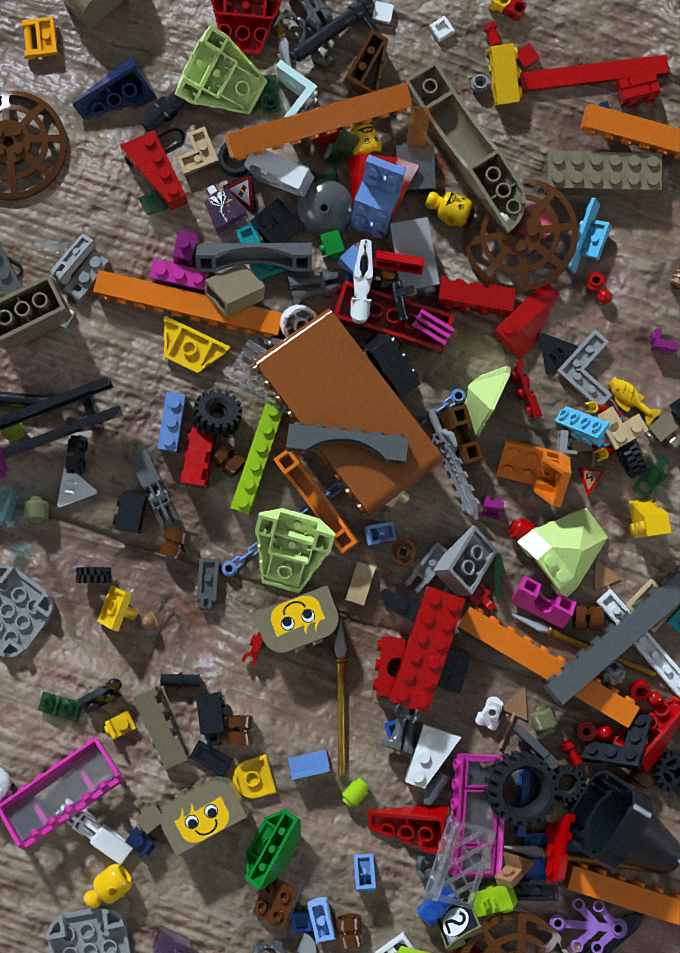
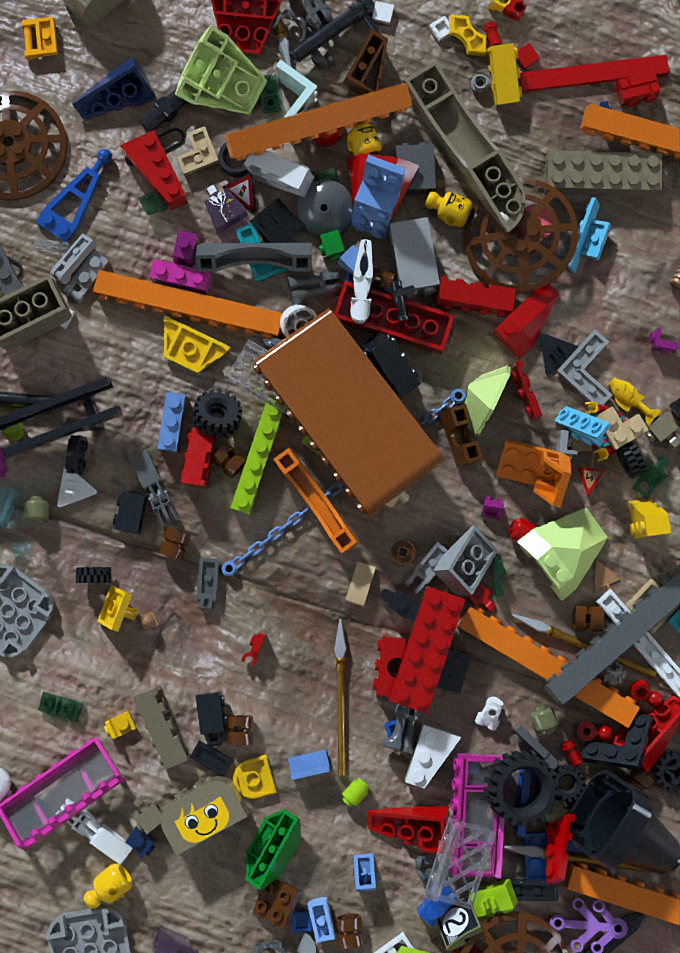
black hinge [77,678,122,714] -> none
black pin [160,672,200,688] -> none
dark tan brick [205,264,265,317] -> none
dark tan brick [253,585,339,653] -> none
yellowish green wedge [255,508,335,593] -> none
dark grey arch [286,422,409,465] -> none
slope [322,130,360,165] -> none
medium blue slope [364,521,397,547] -> none
red piece [374,250,425,275] -> none
clear orange plate [406,106,430,148] -> none
dark pink tile [412,309,455,346] -> none
dark grey hinge [423,770,451,805] -> none
light grey bar [427,409,480,520] -> none
medium nougat slope [495,852,534,888] -> none
medium nougat piece [499,688,528,749] -> none
dark pink arch [511,575,577,629] -> none
red plate [585,272,613,305] -> none
none -> blue plate [35,149,112,244]
none -> yellow tile [449,14,486,56]

